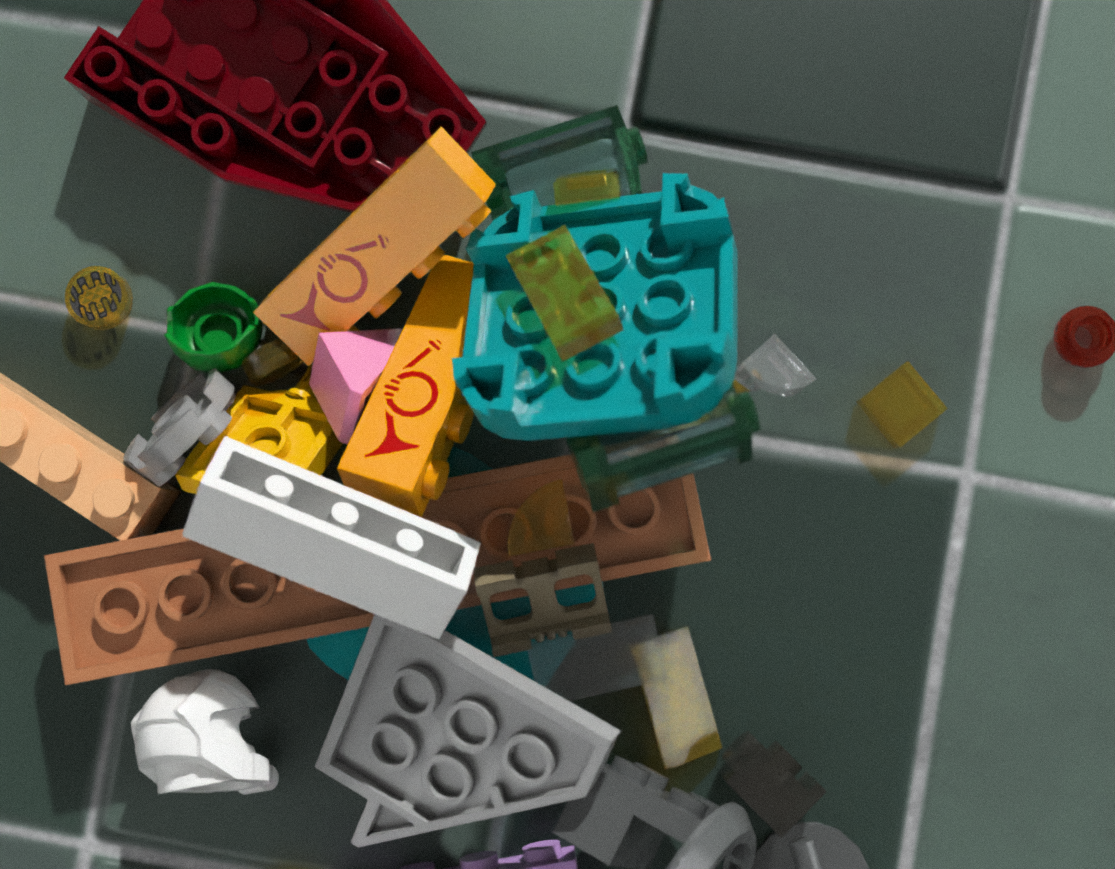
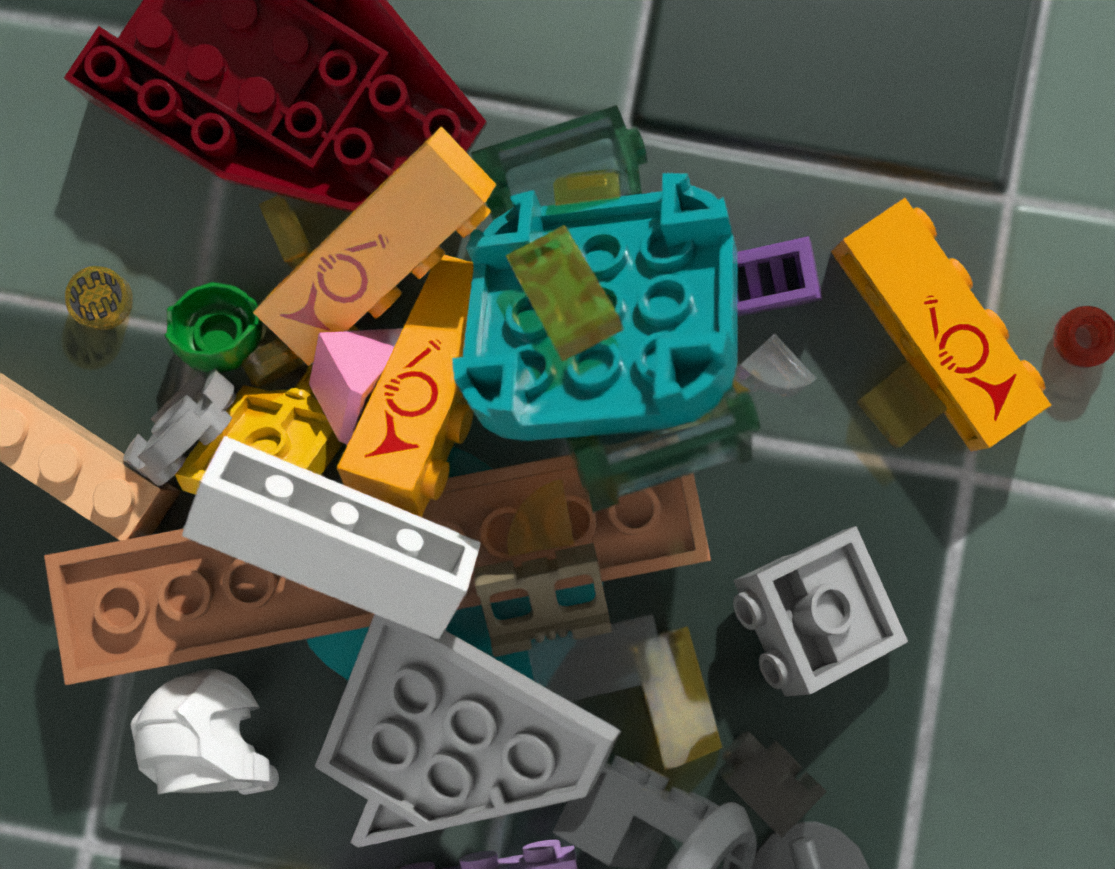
none -> clear yellow tile [258,195,312,270]
none -> light grey plate [733,526,908,697]
none -> medium lavender slope [737,236,823,317]
none -> light orange brick [831,198,1051,452]

